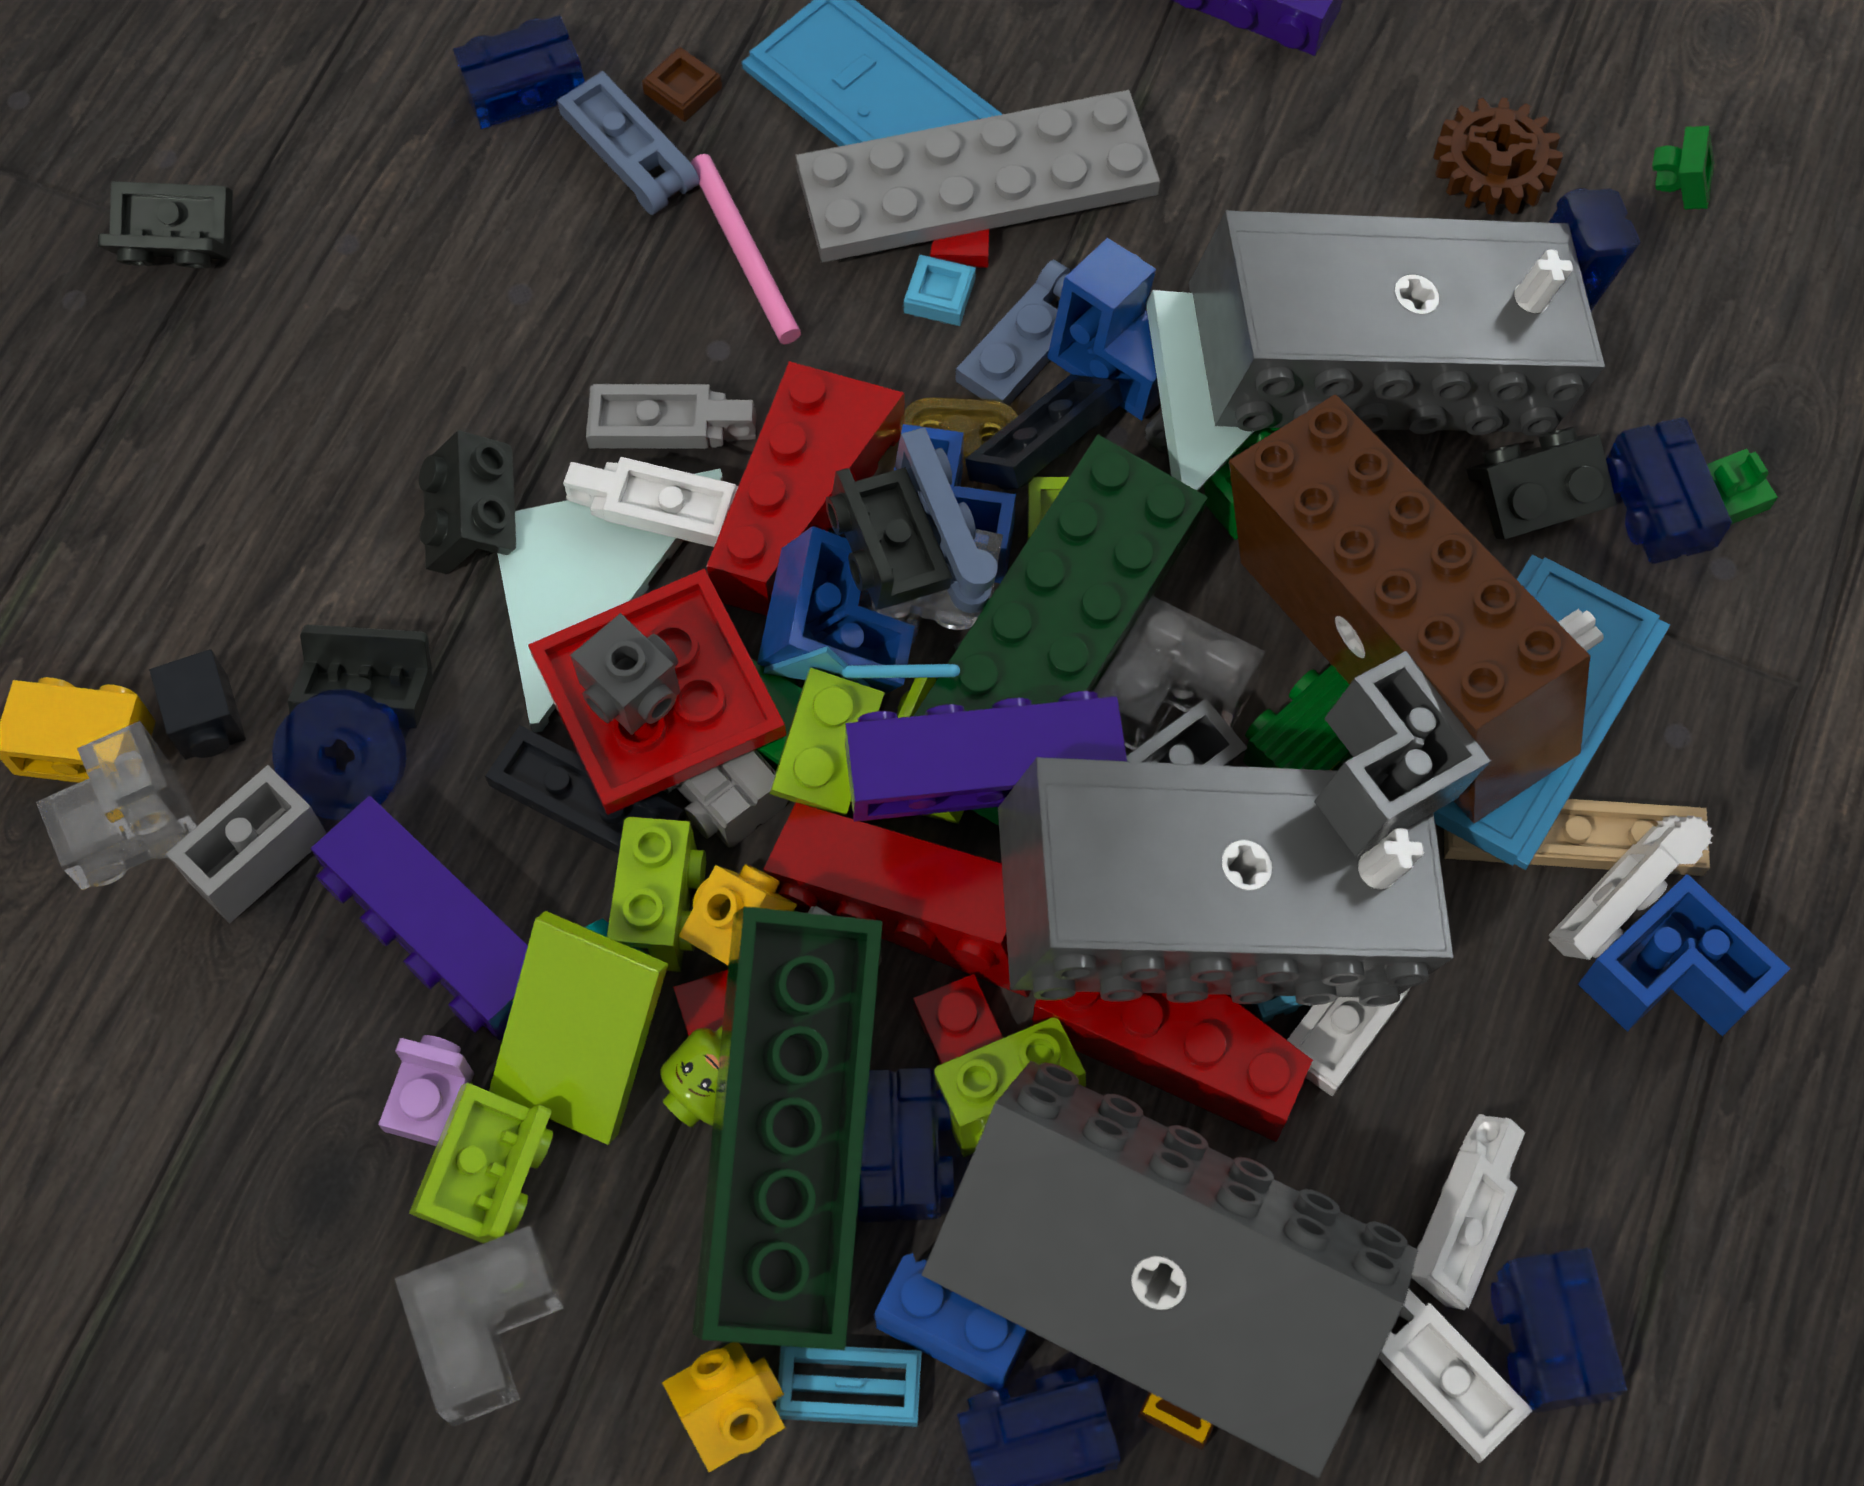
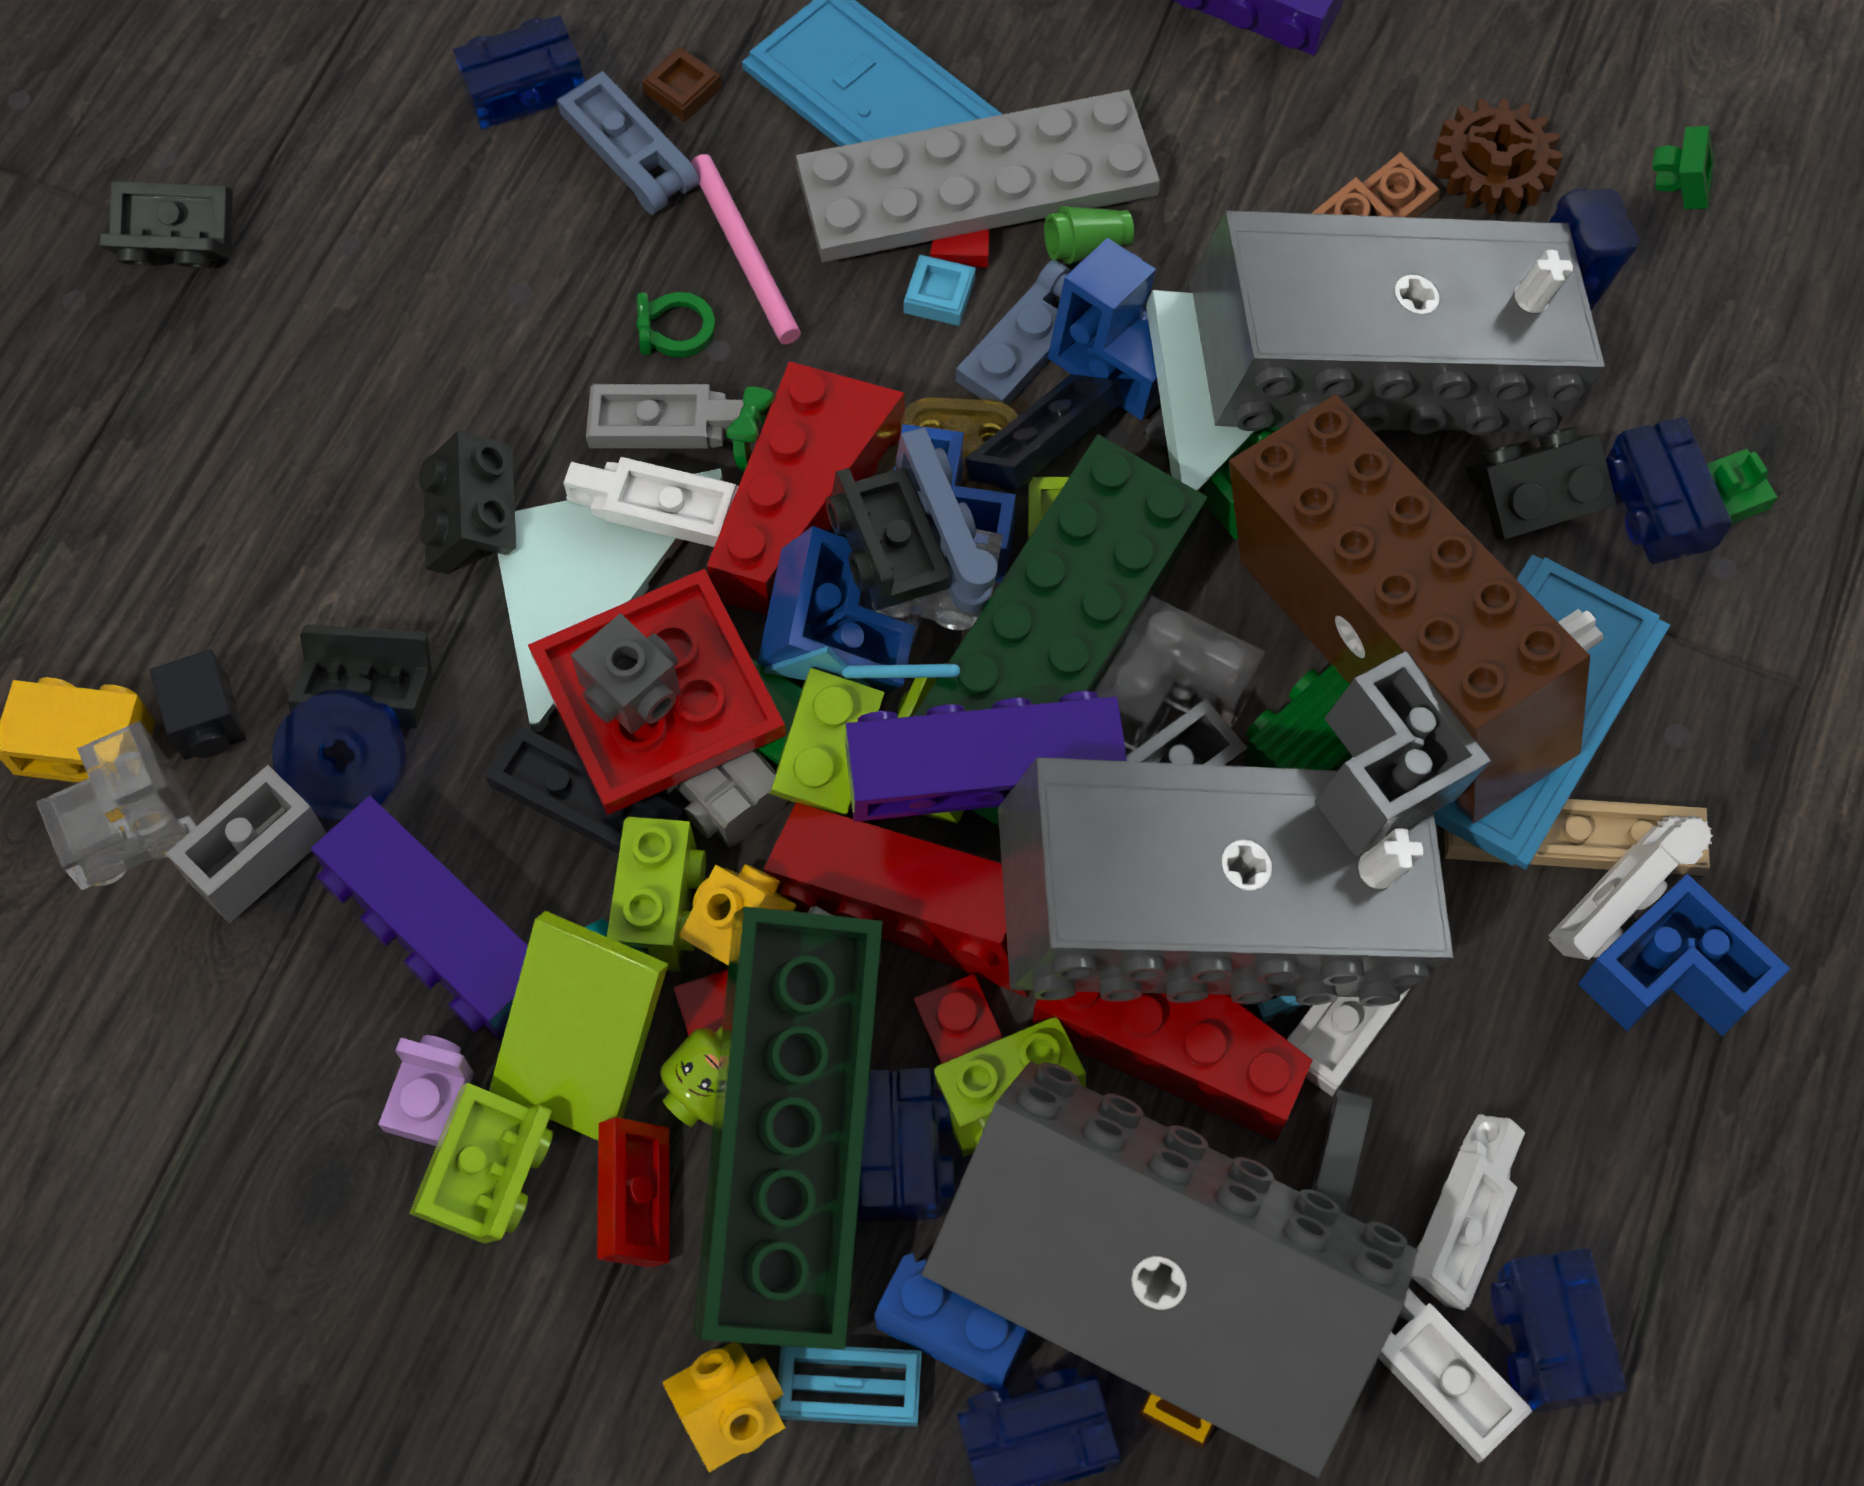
clear brick [395,1226,564,1427] -> none
none -> red plate [597,1117,669,1268]
none -> green piece [636,292,715,358]
none -> green piece [726,386,775,472]
none -> bright green cone [1044,206,1134,265]
none -> dark grey beam [1311,1088,1372,1214]
none -> nougat slope [1312,152,1439,218]

